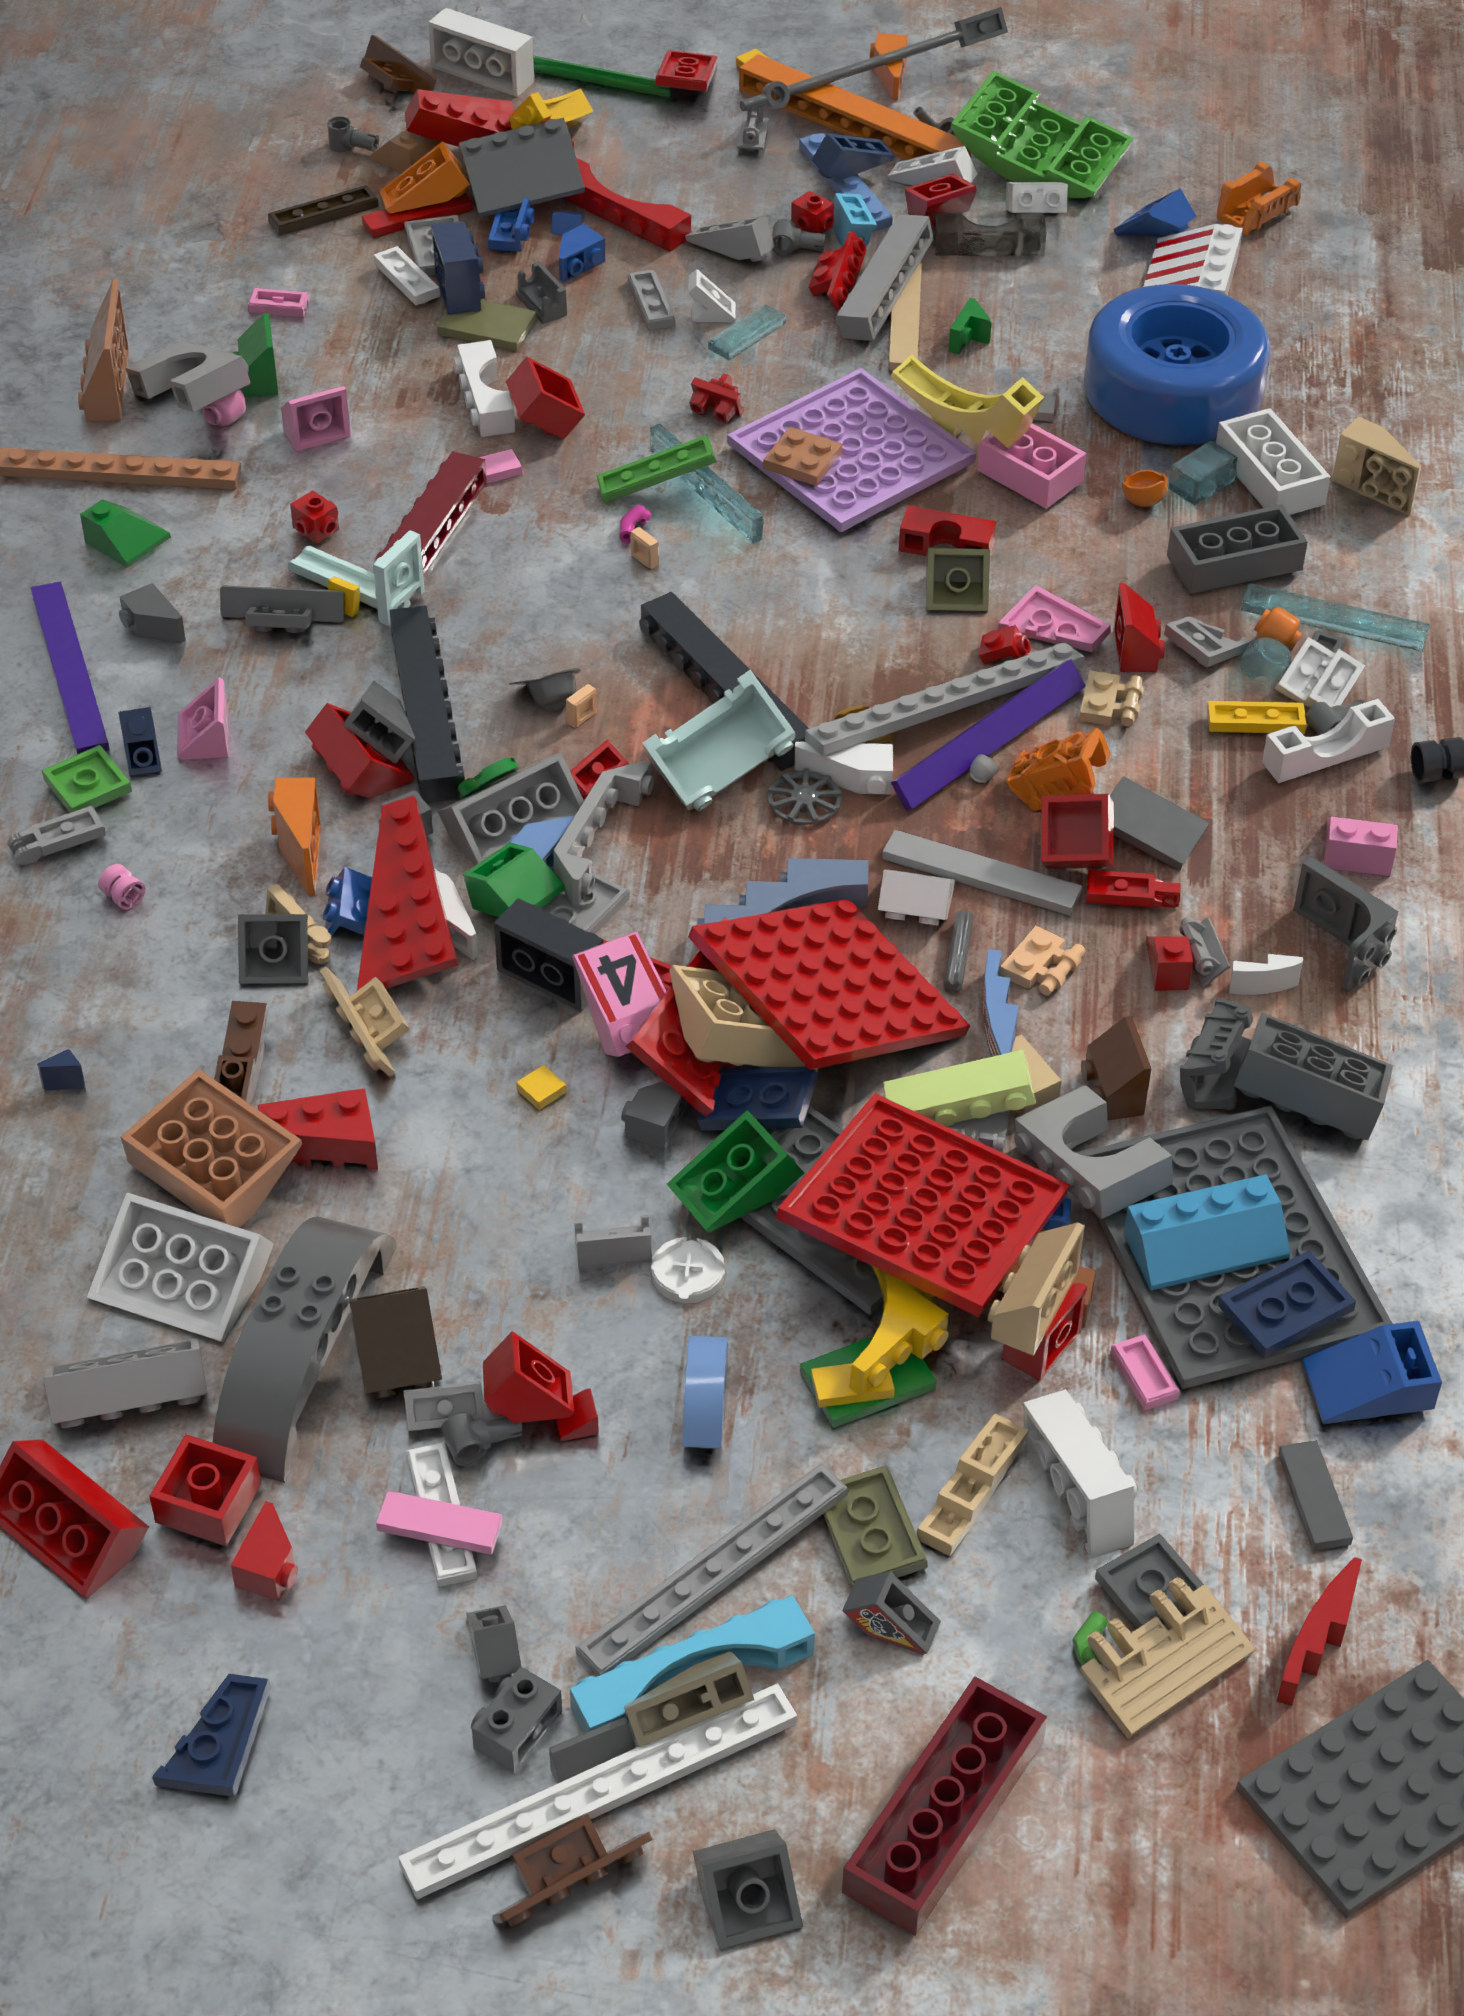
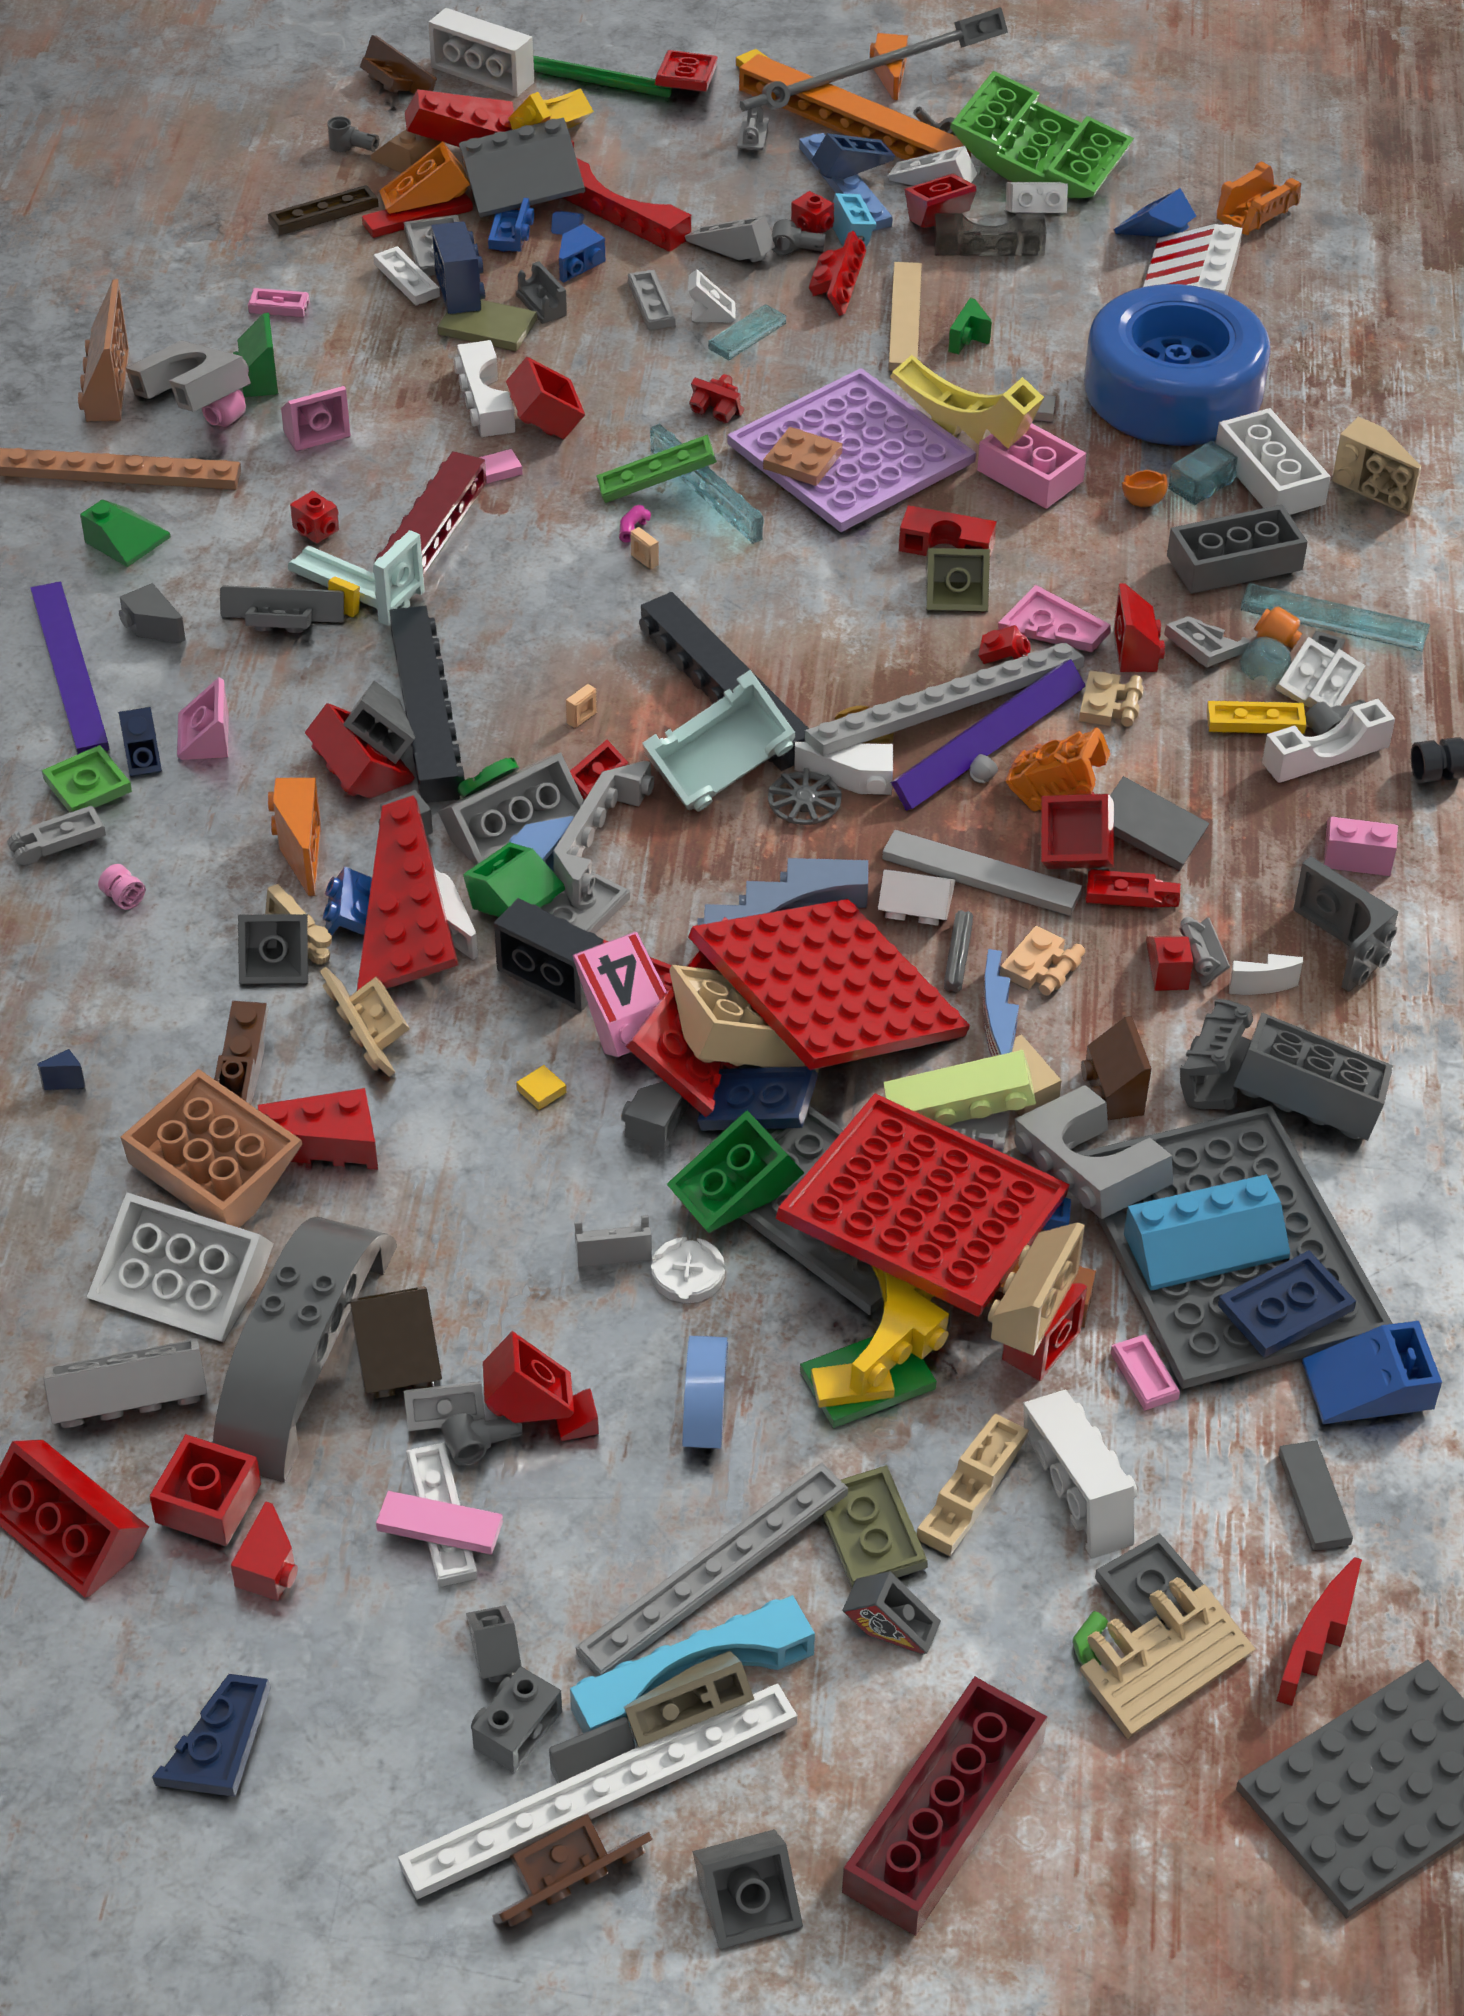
dark grey piece [509,668,581,711] -> none
light grey brick [836,215,934,341] -> none

